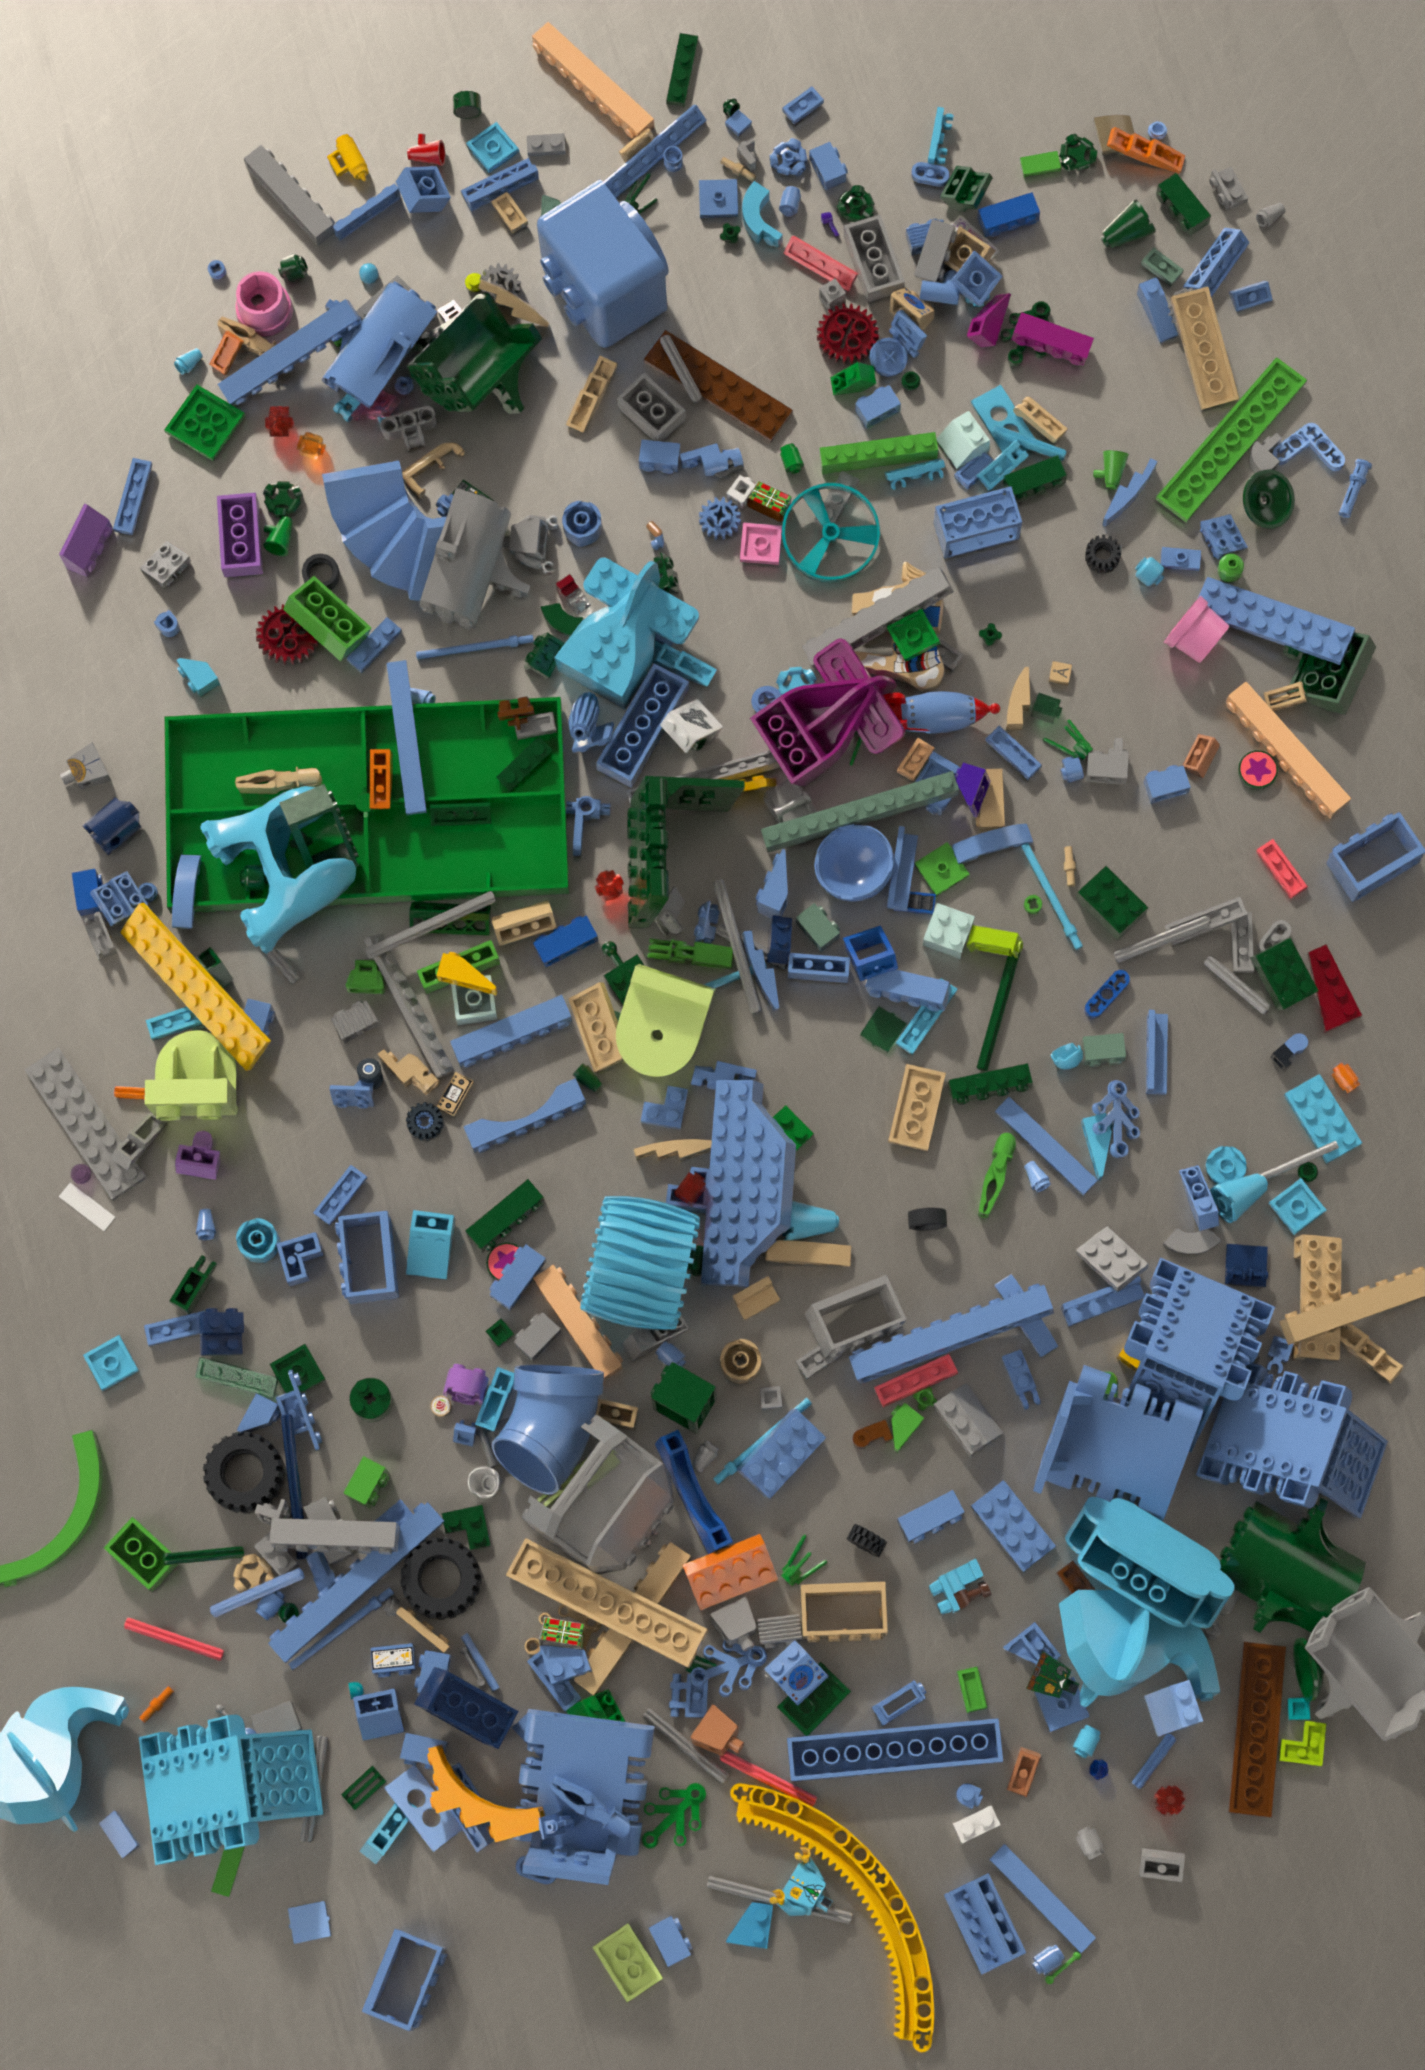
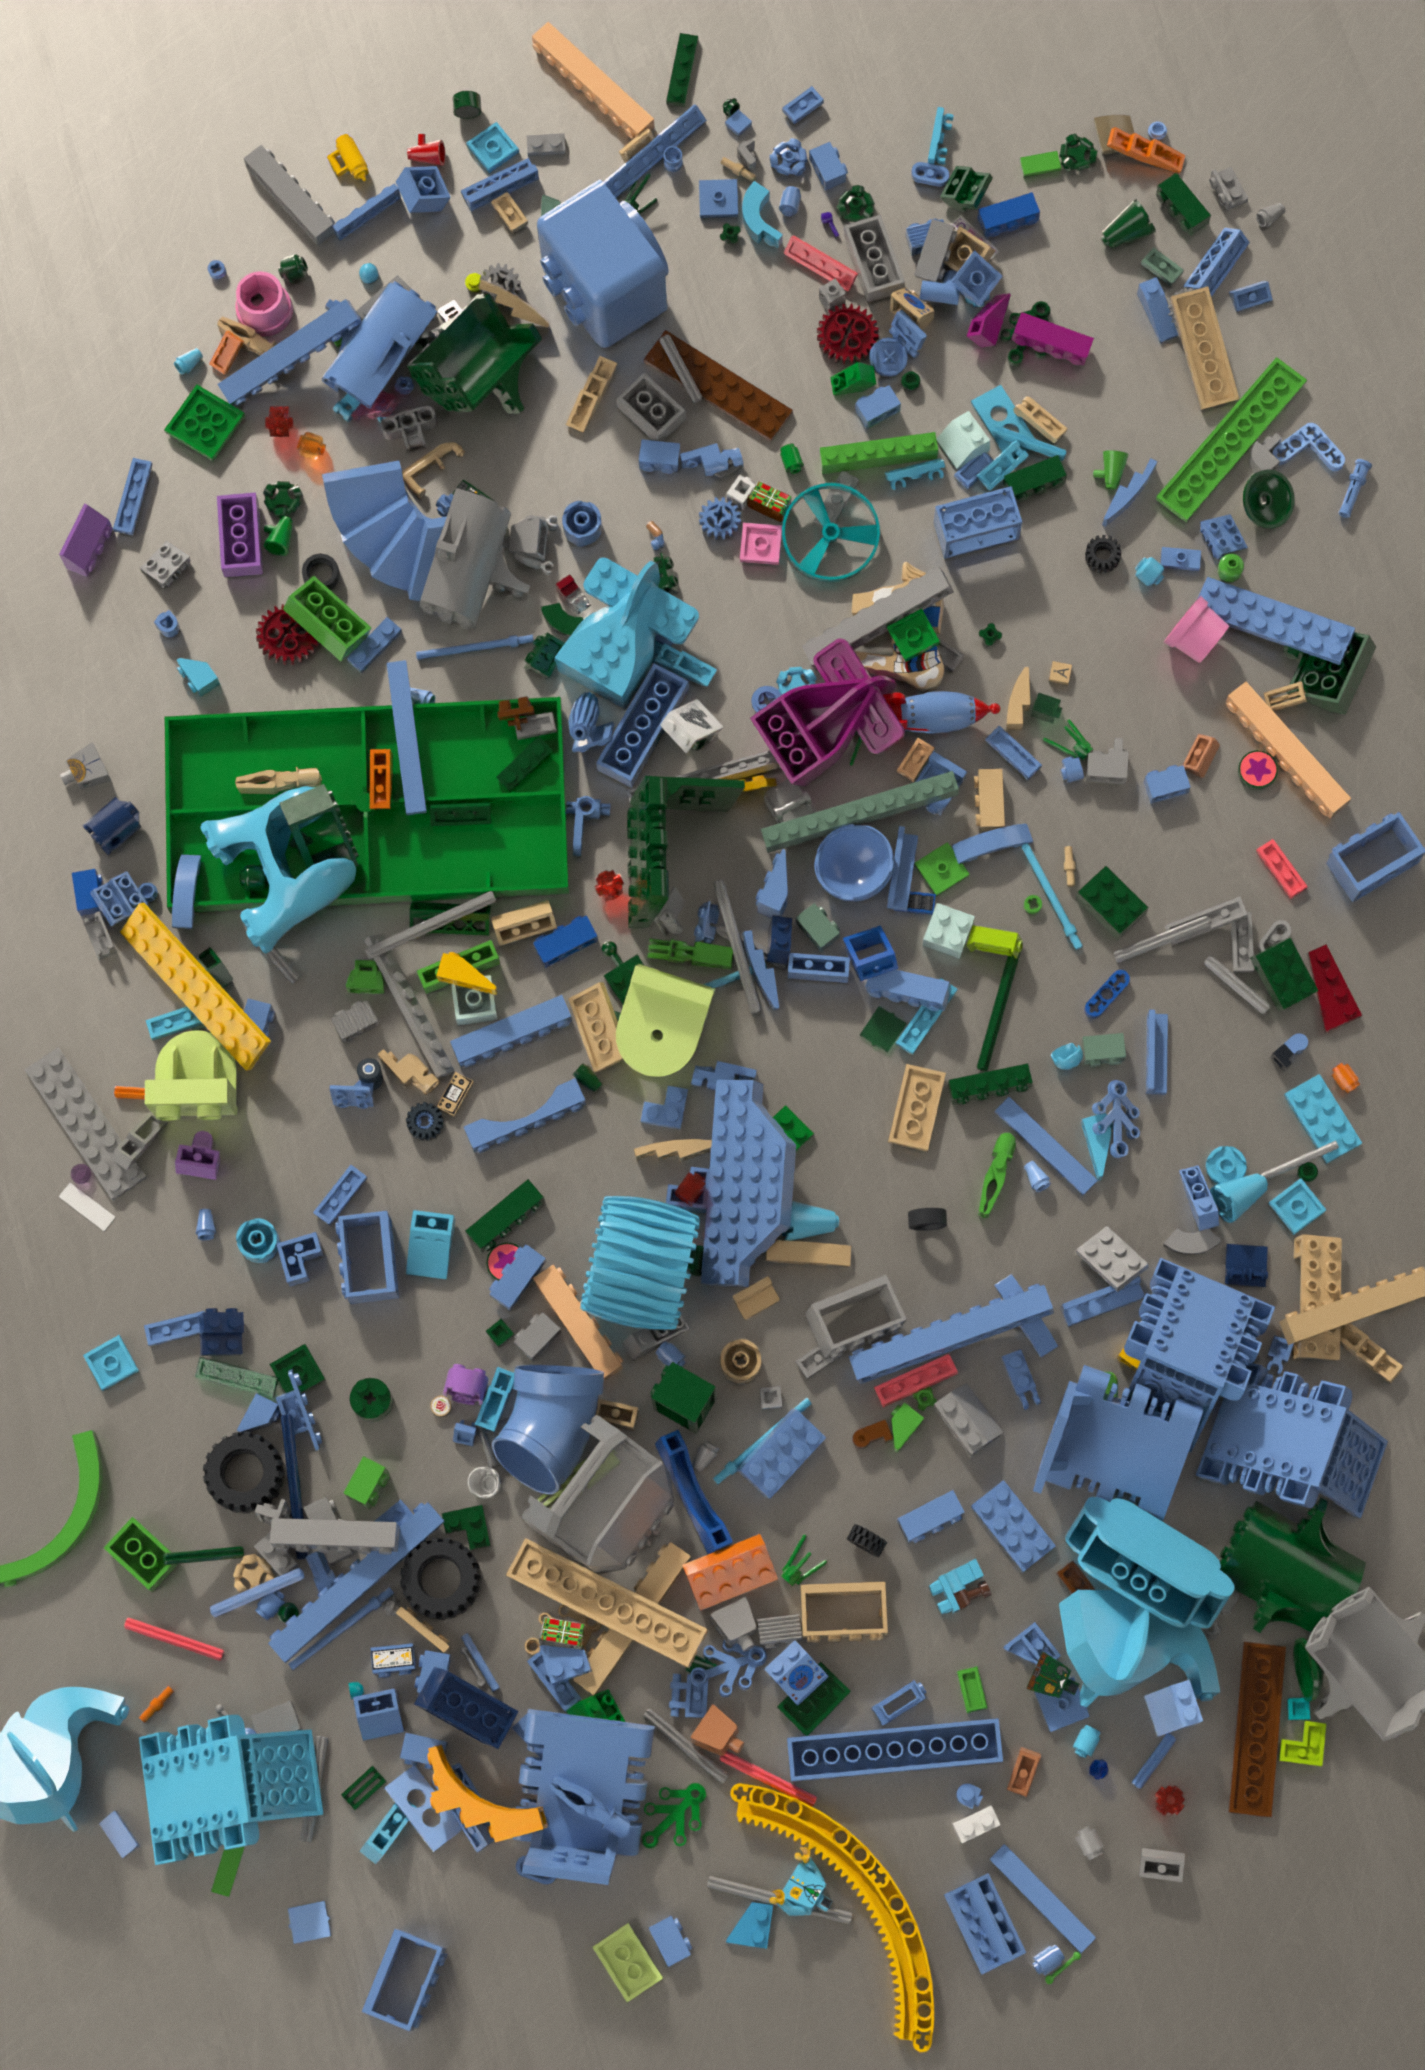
dark green hinge [169,1255,217,1314] -> none
medium blue hinge [538,1811,574,1840] -> none
dark purple slope [955,762,991,818] -> none

